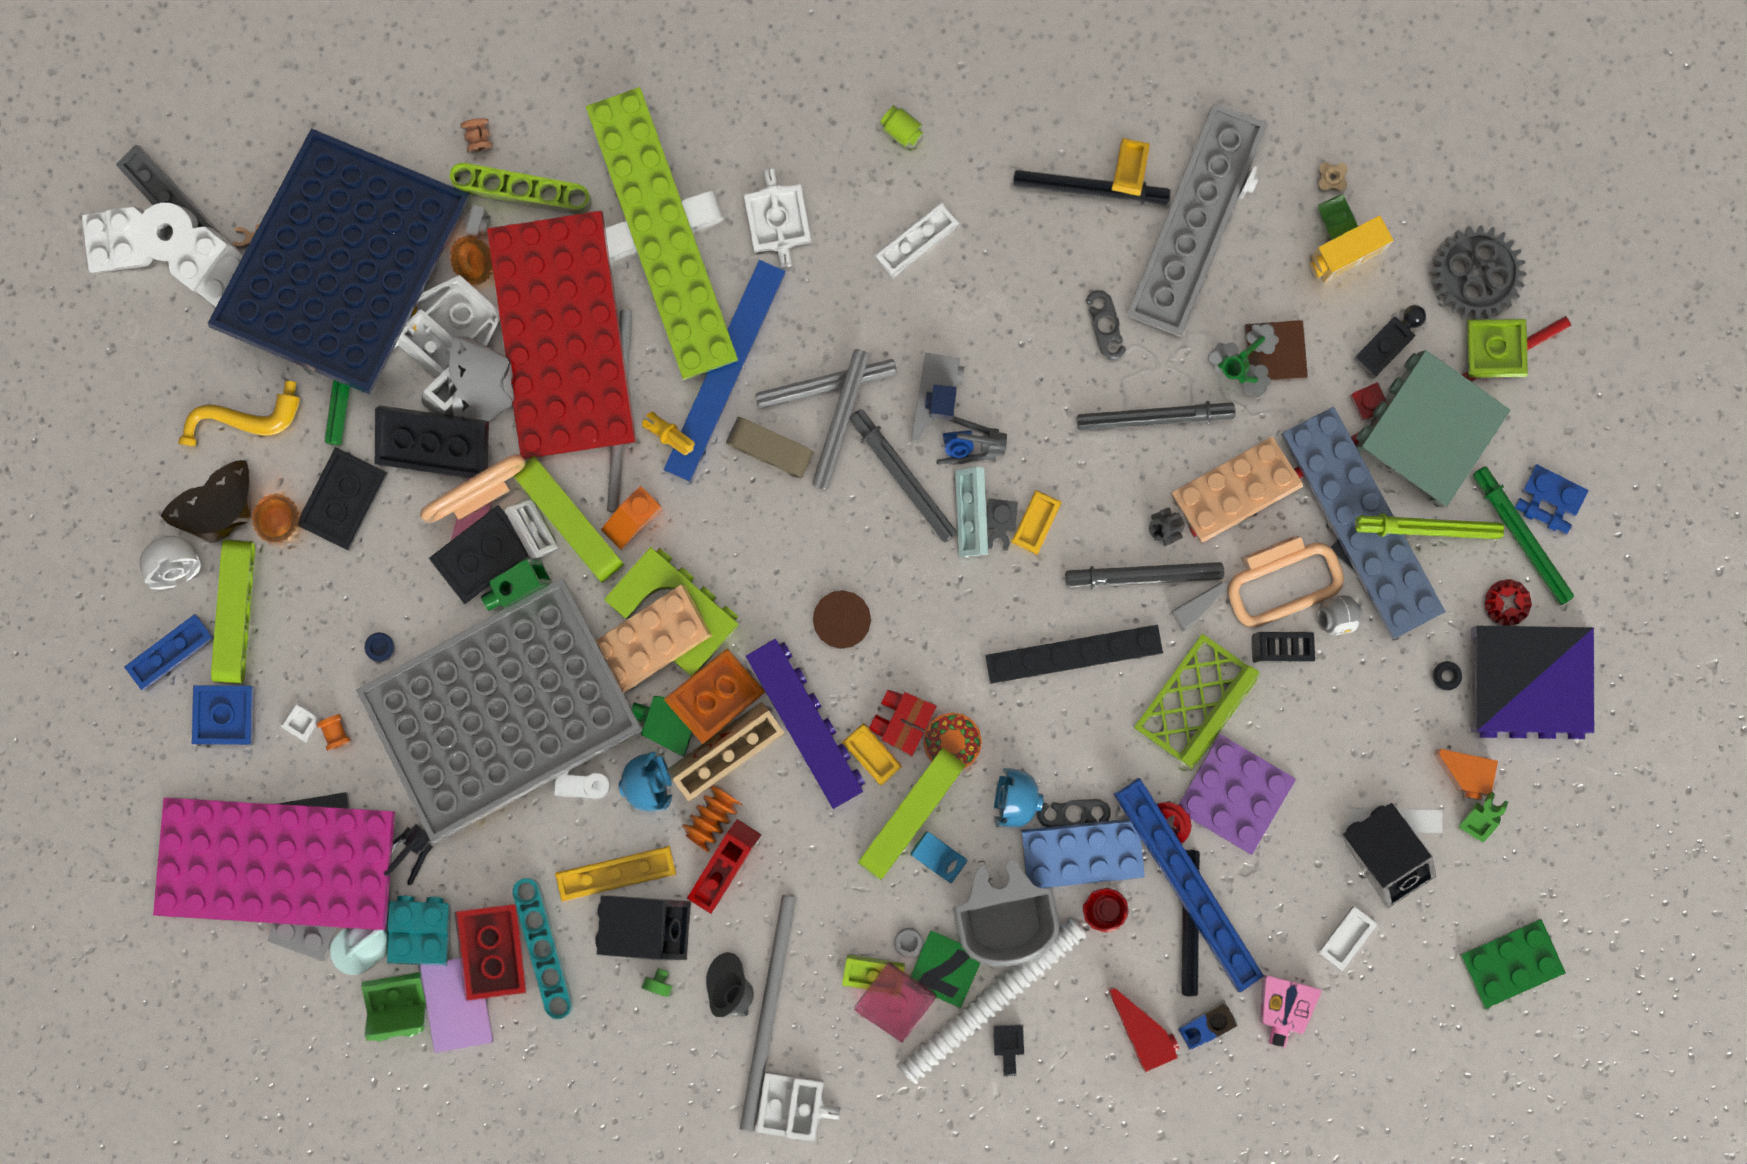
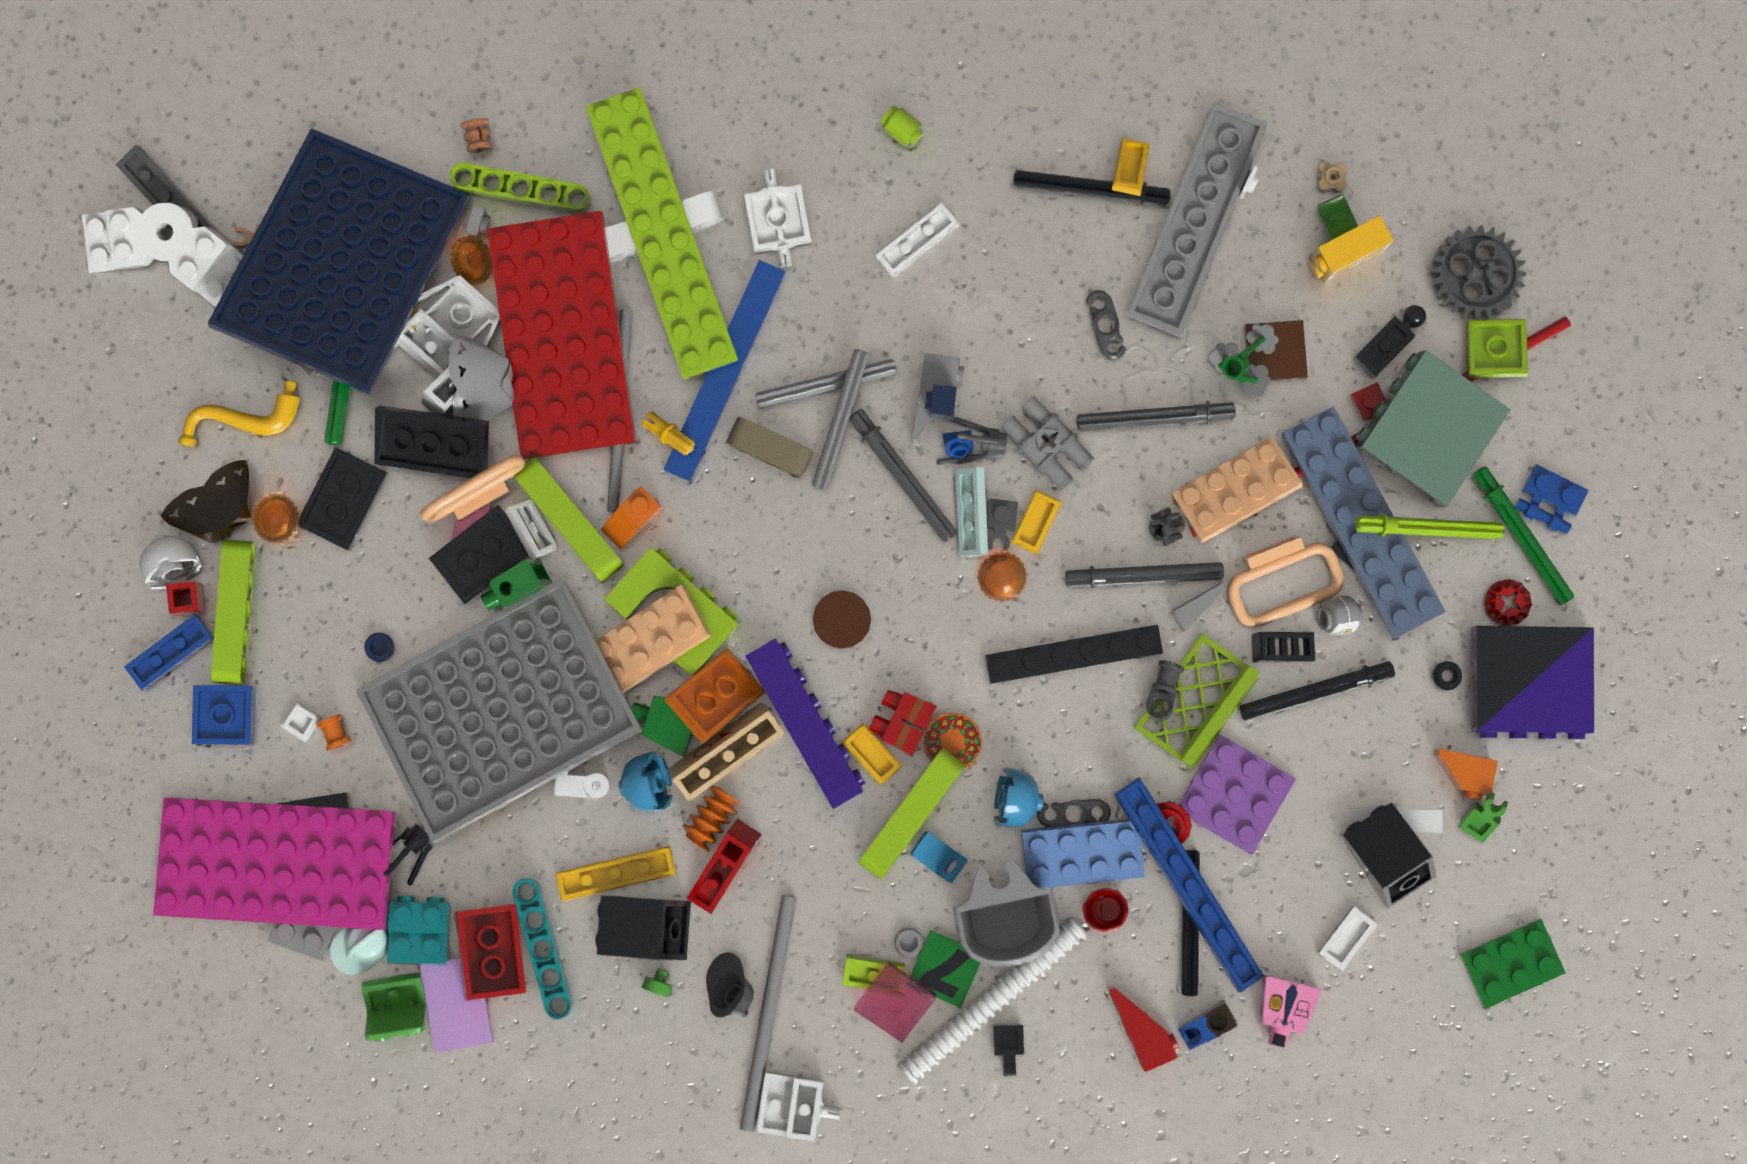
none -> red brick [166,581,205,616]
none -> clear orange hat [977,551,1027,602]
none -> light grey pin [1001,396,1094,490]
none -> dark grey connector [1146,660,1184,721]
none -> black axle [1239,661,1395,721]

